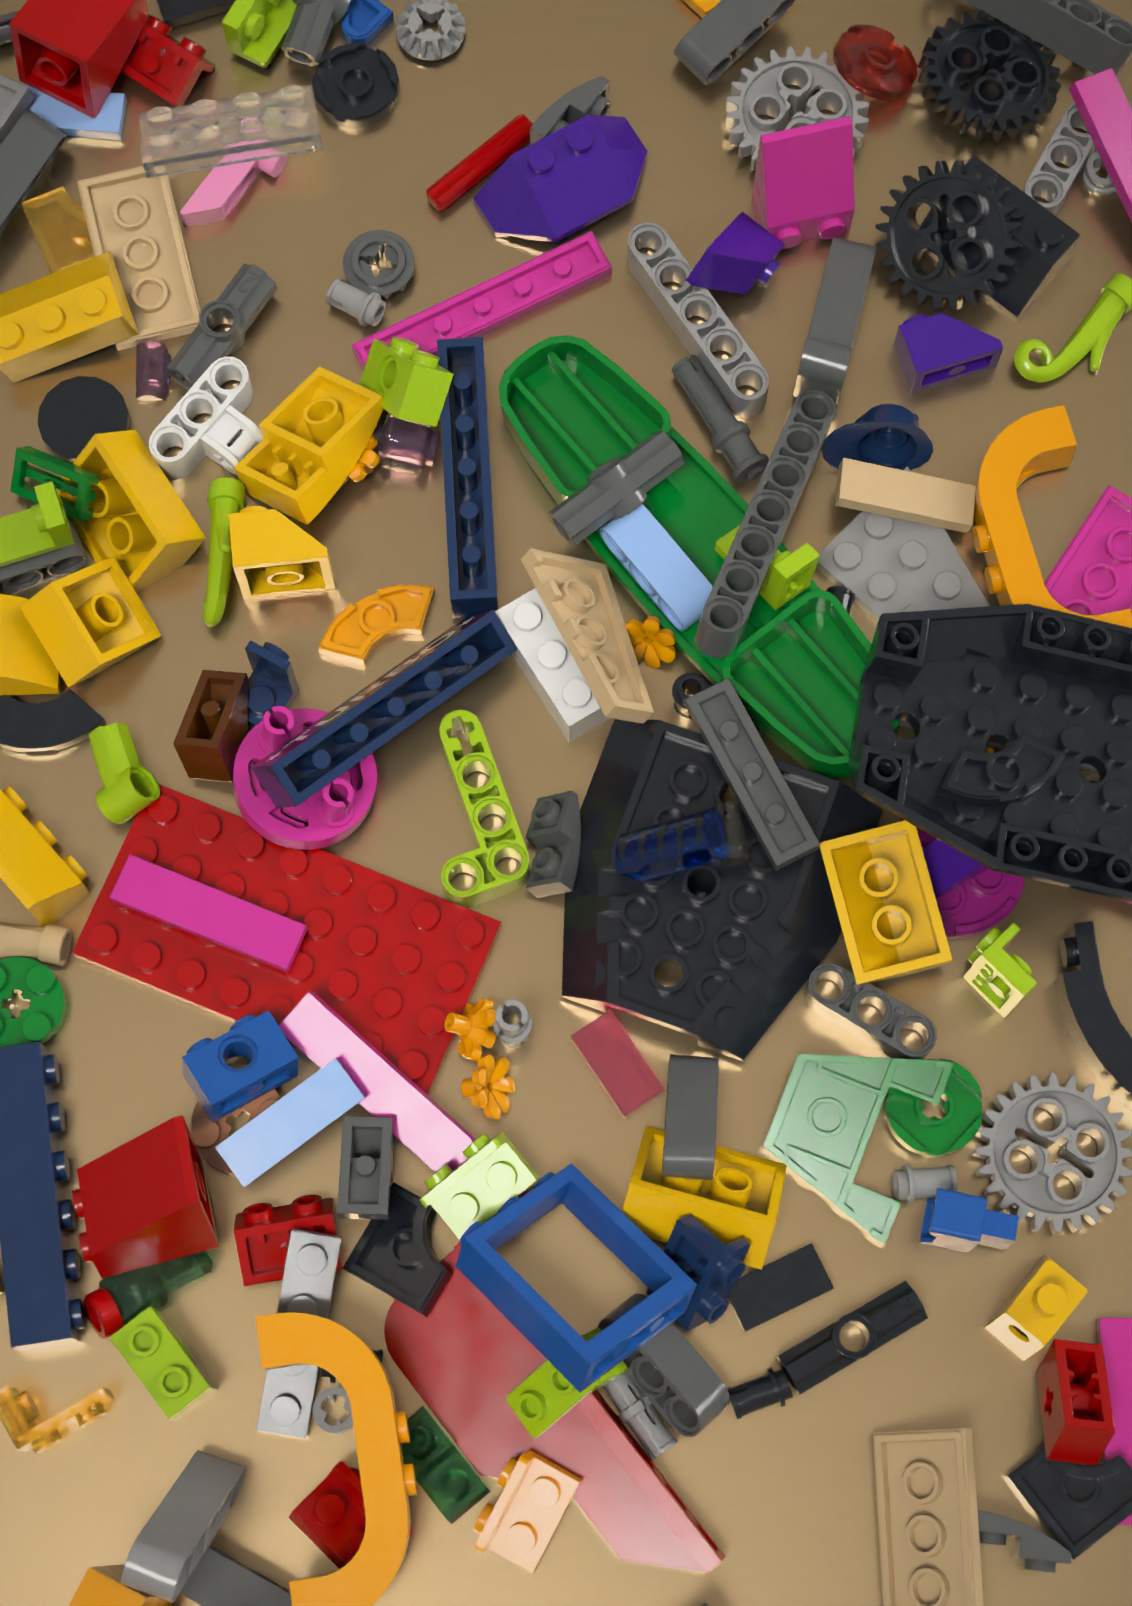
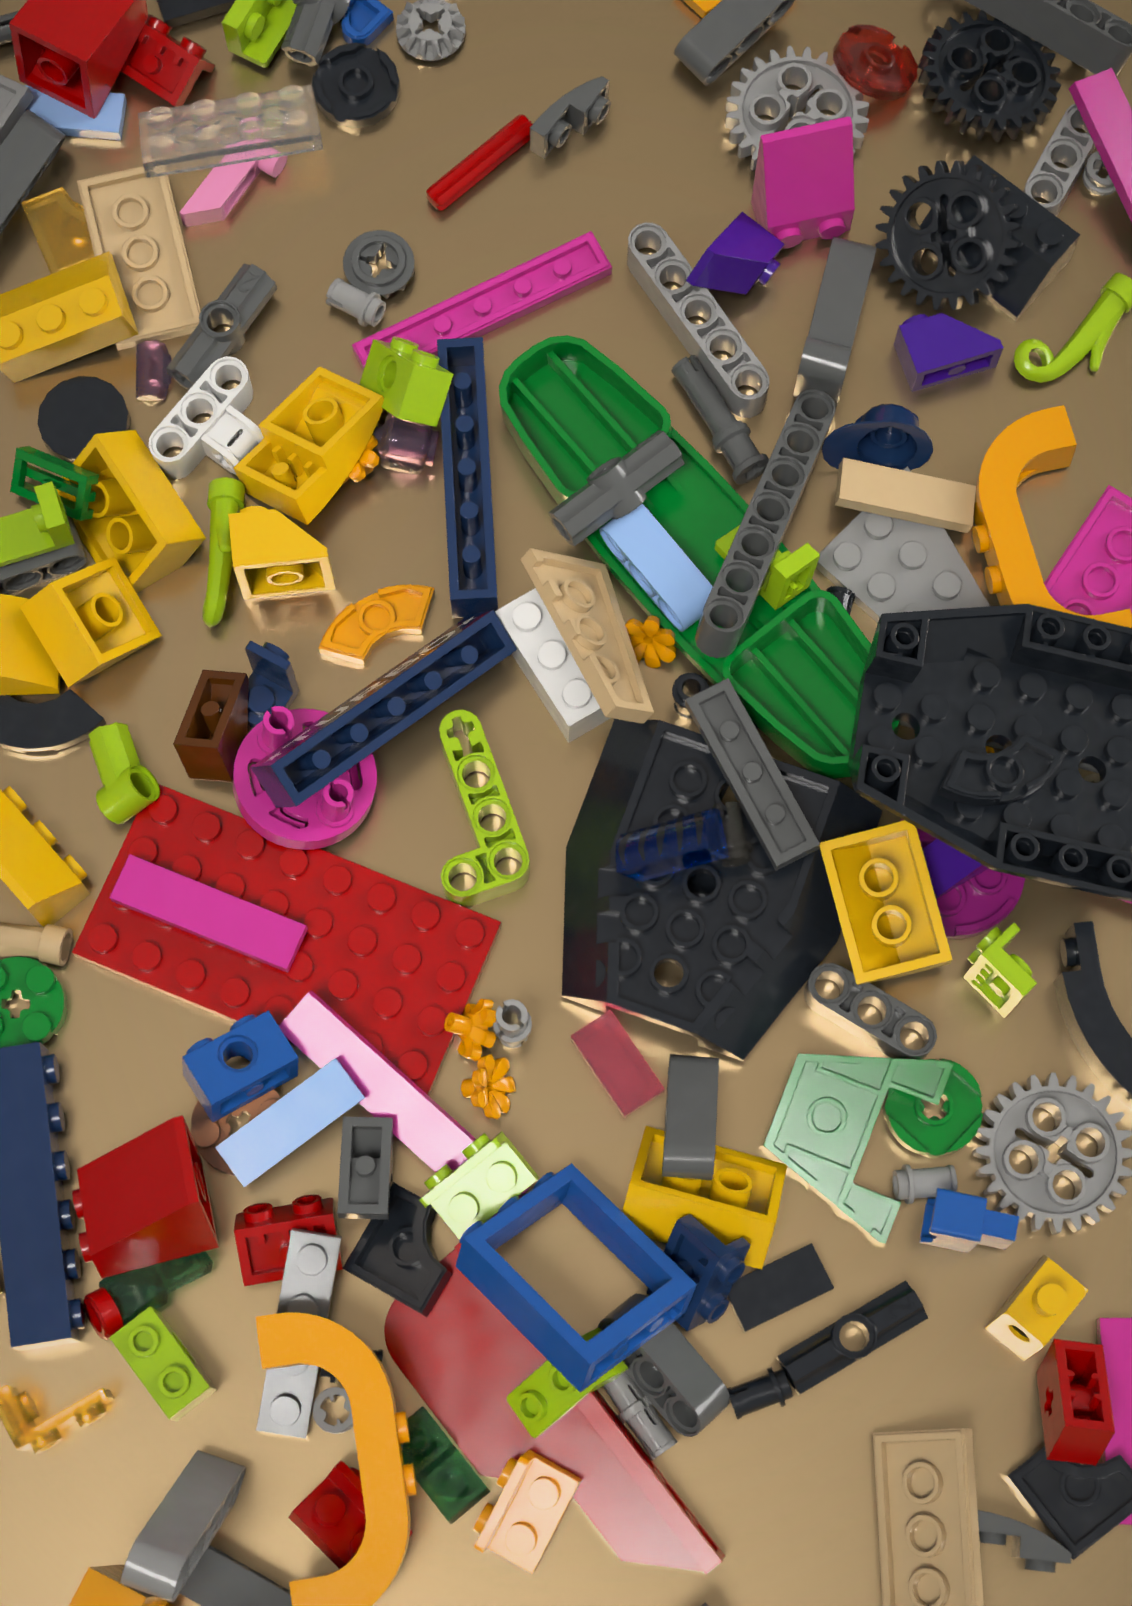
dark purple wedge [473,115,648,242] -> none
dark grey slope [525,791,581,898] -> none

